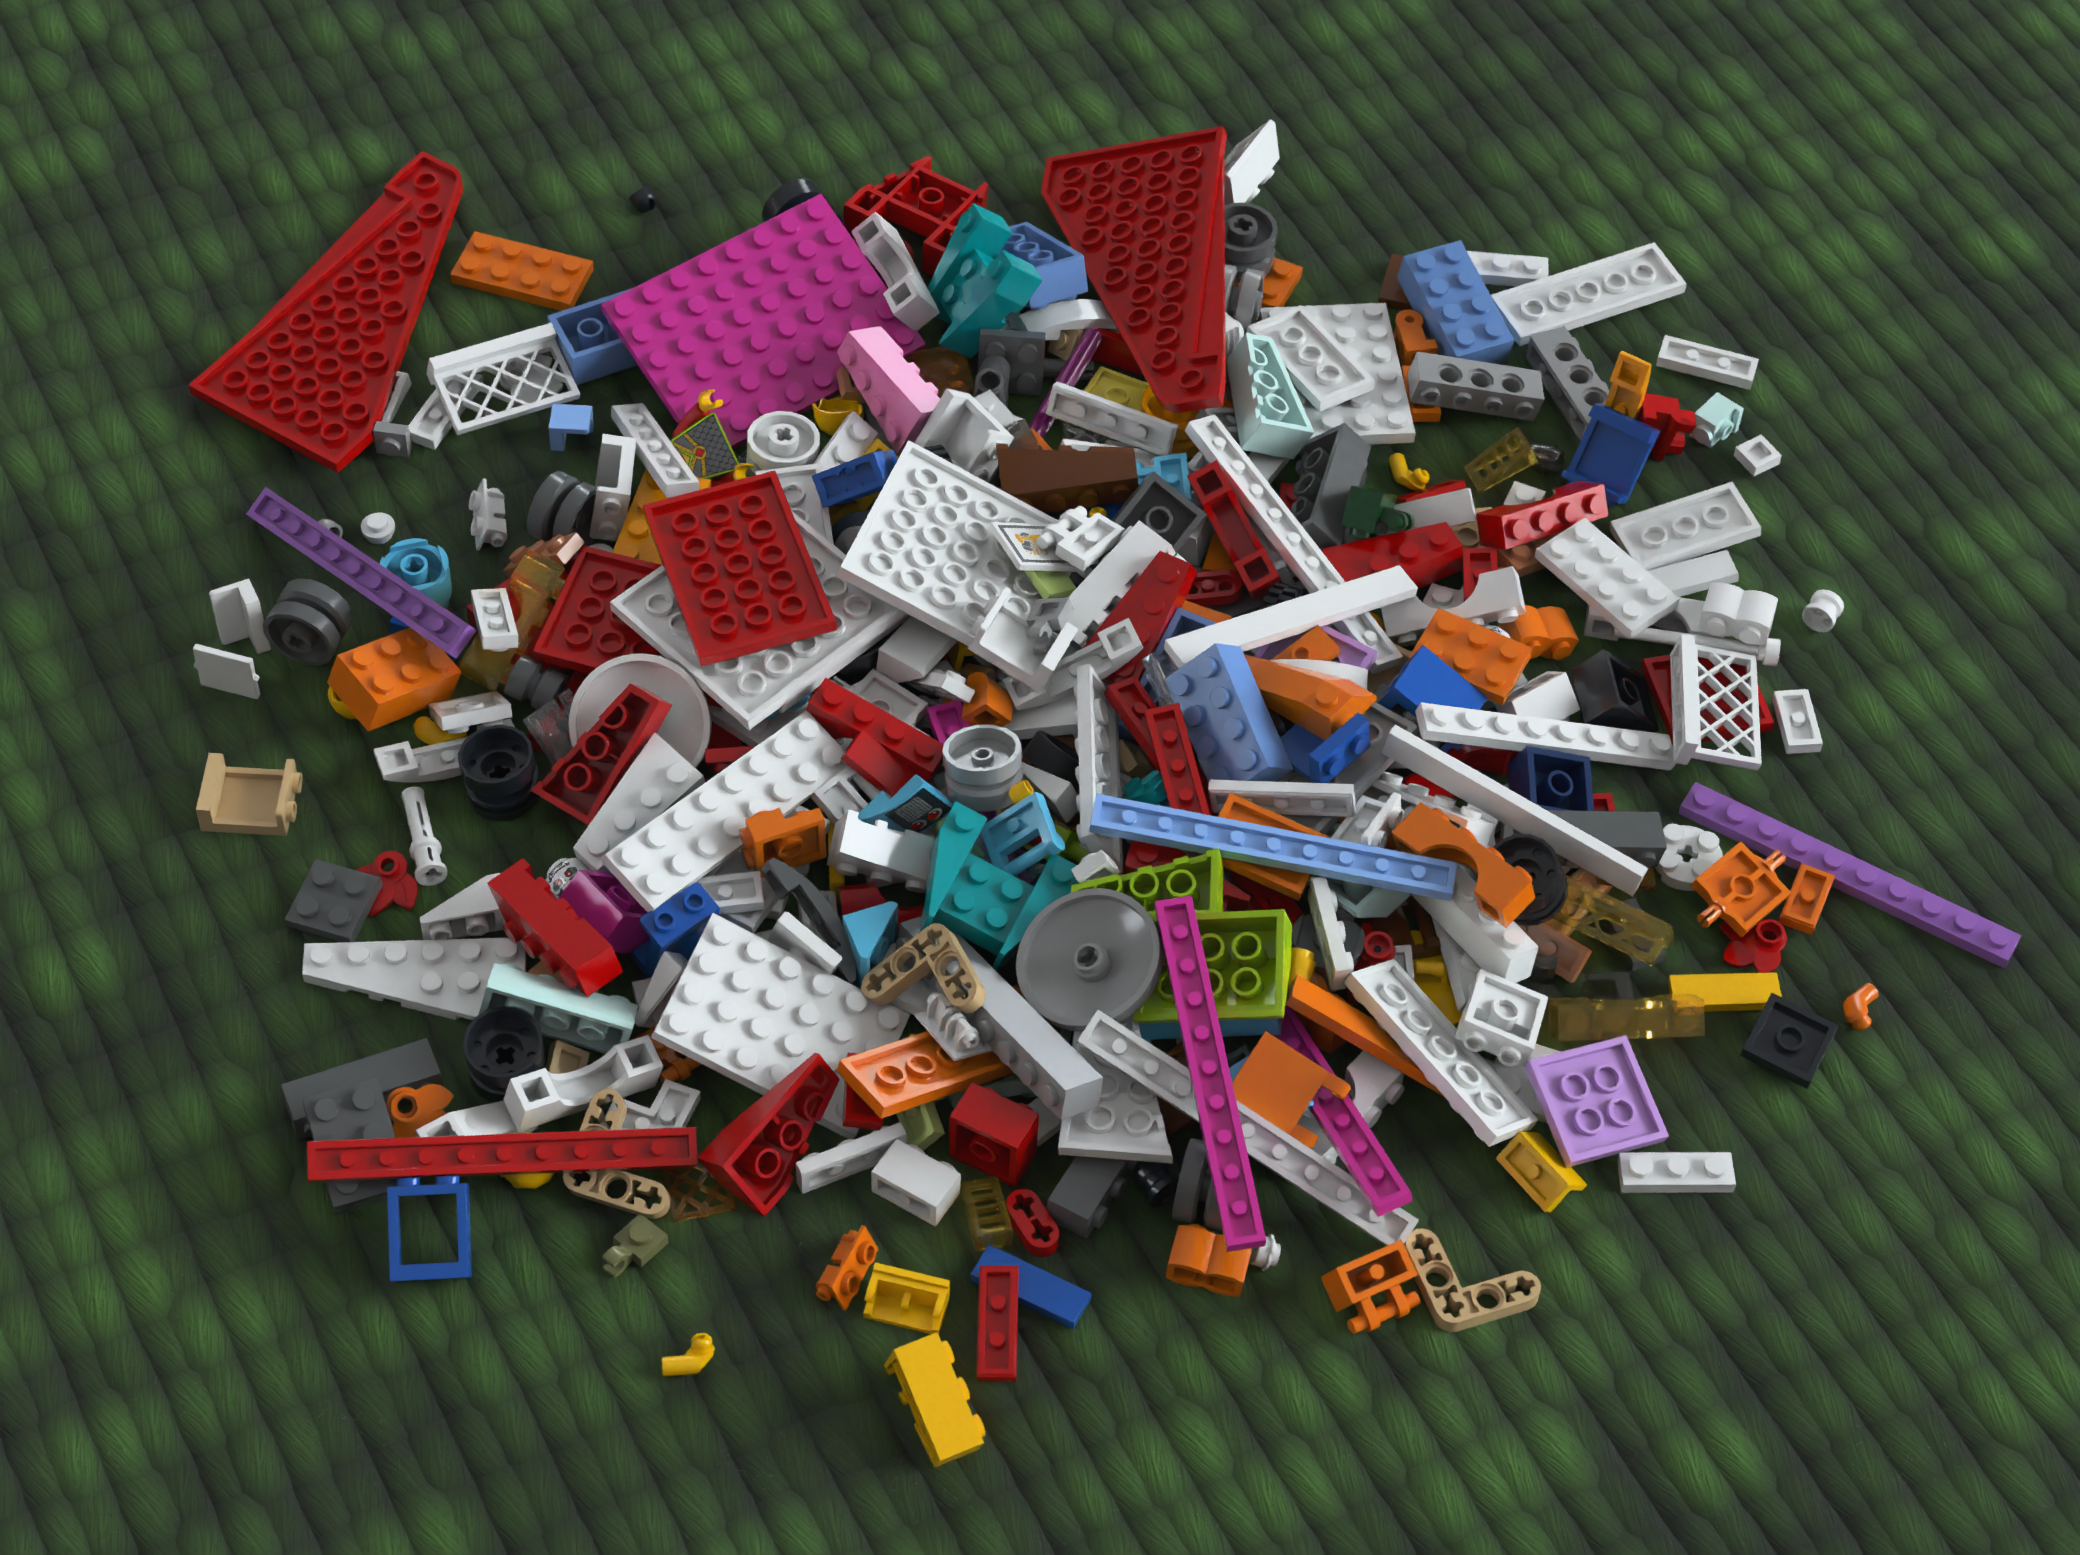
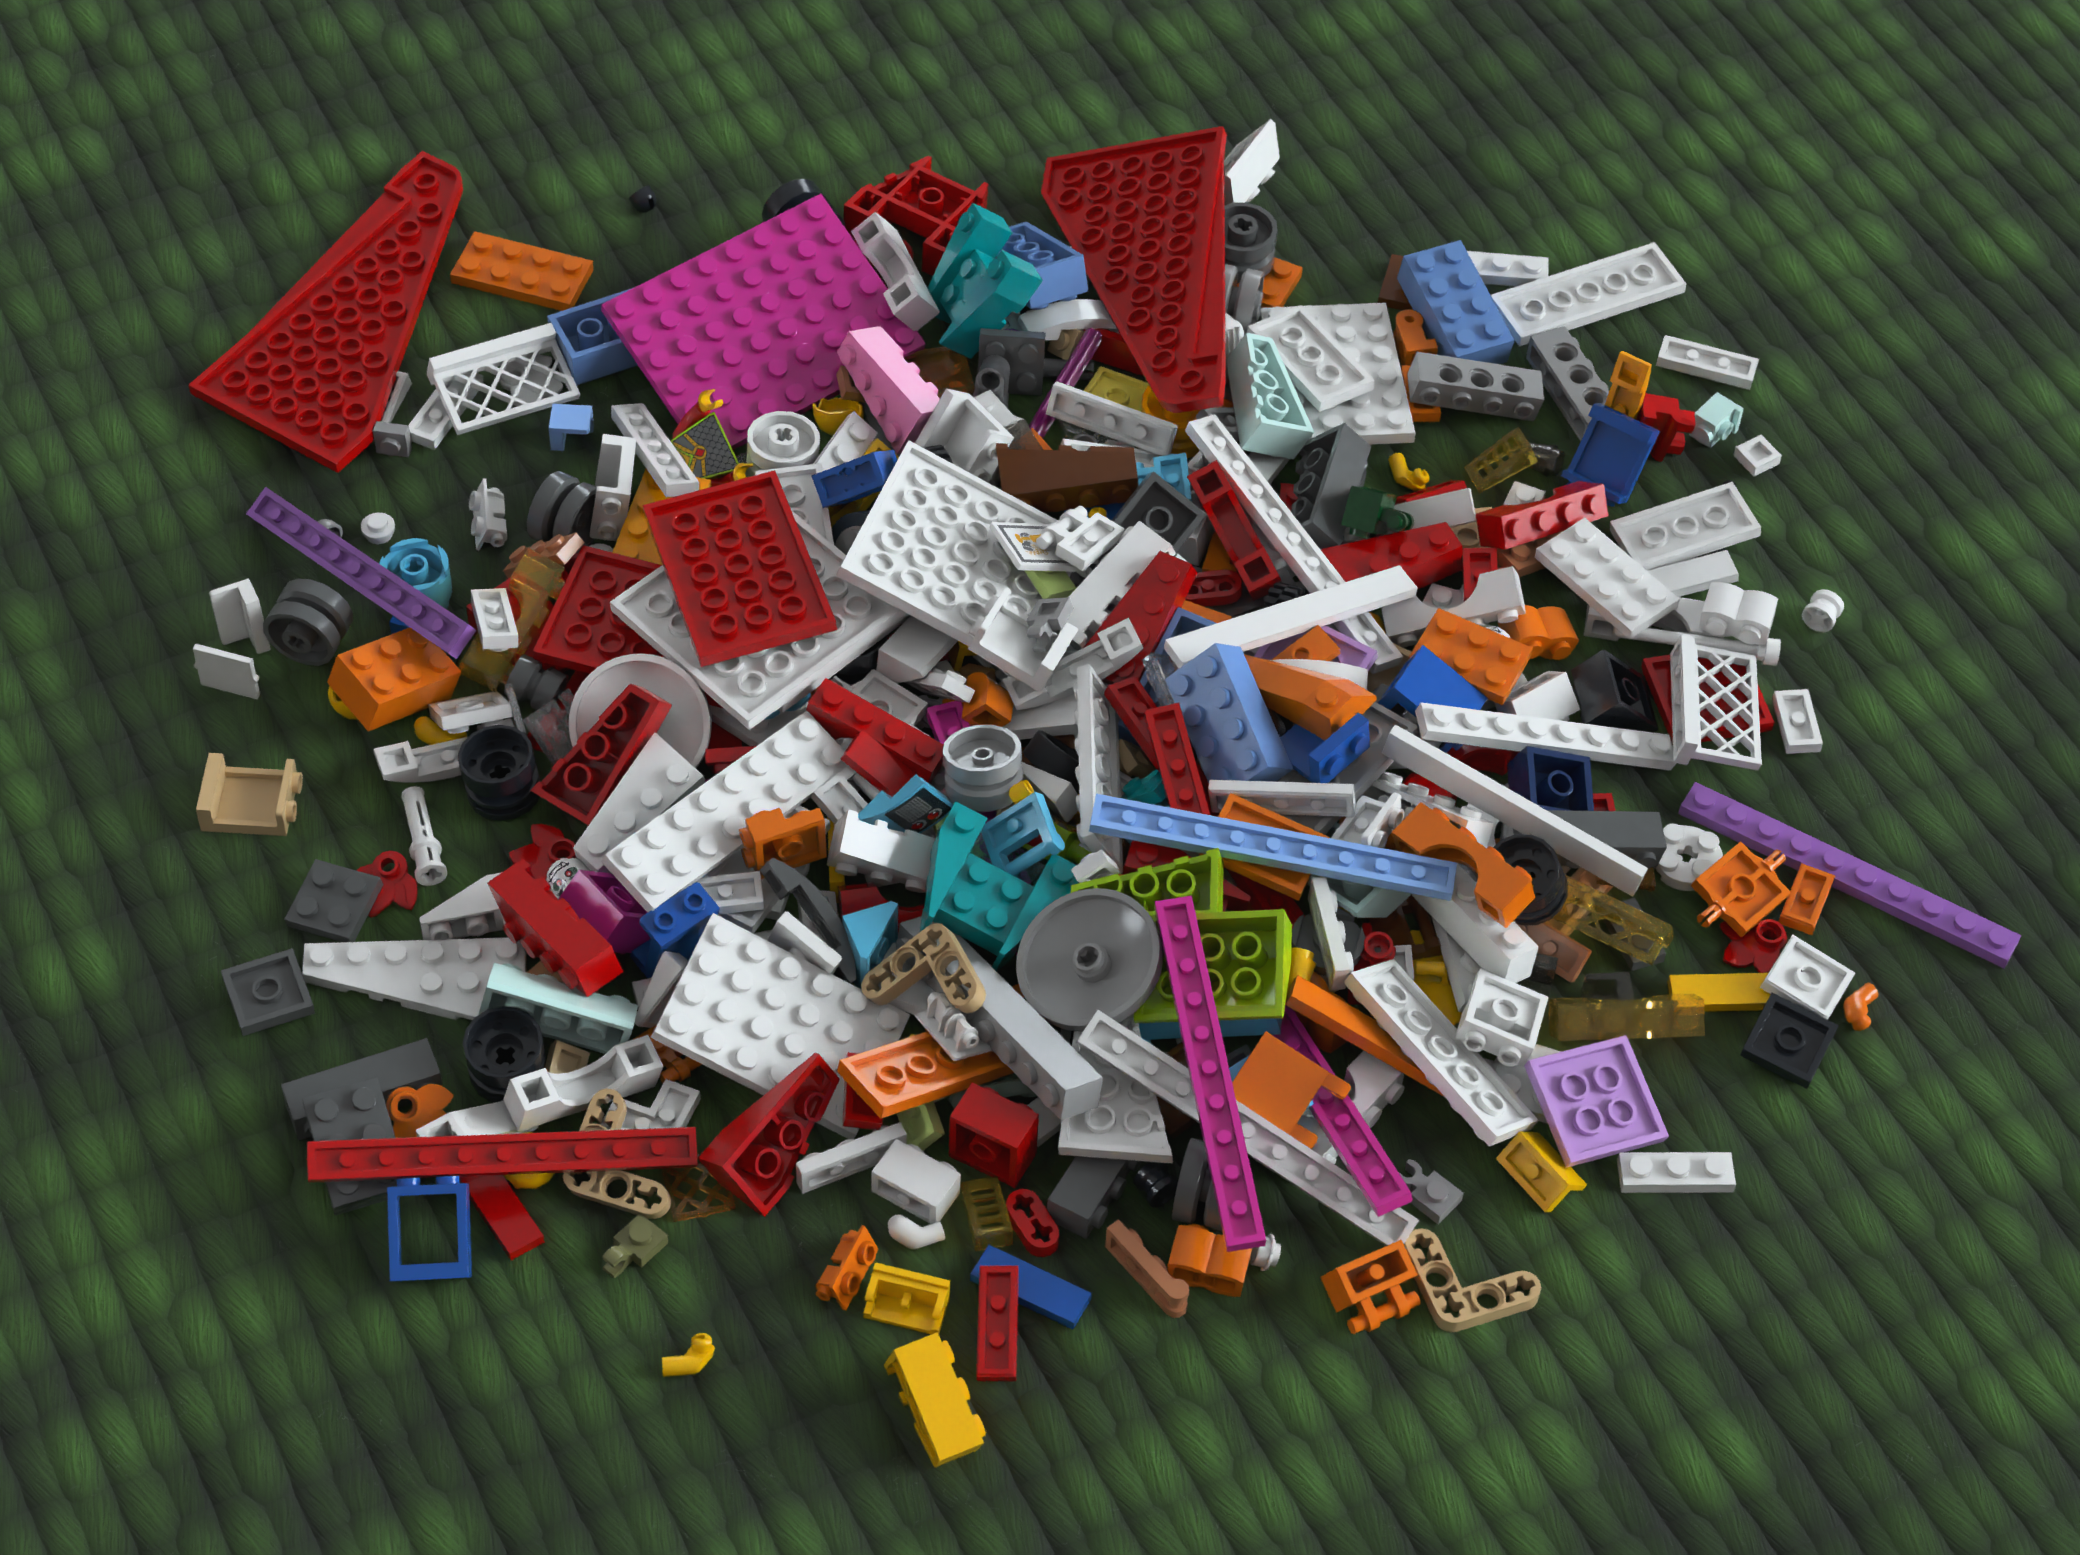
none -> dark grey plate [221,948,315,1036]
none -> red tile [459,1175,544,1260]
none -> clear window [504,683,527,736]
none -> red plate [509,824,576,880]
none -> white arm [888,1214,945,1250]
none -> nougat plate [1105,1220,1189,1318]
none -> light grey plate [1398,1159,1464,1224]
none -> white tile [1760,934,1855,1020]

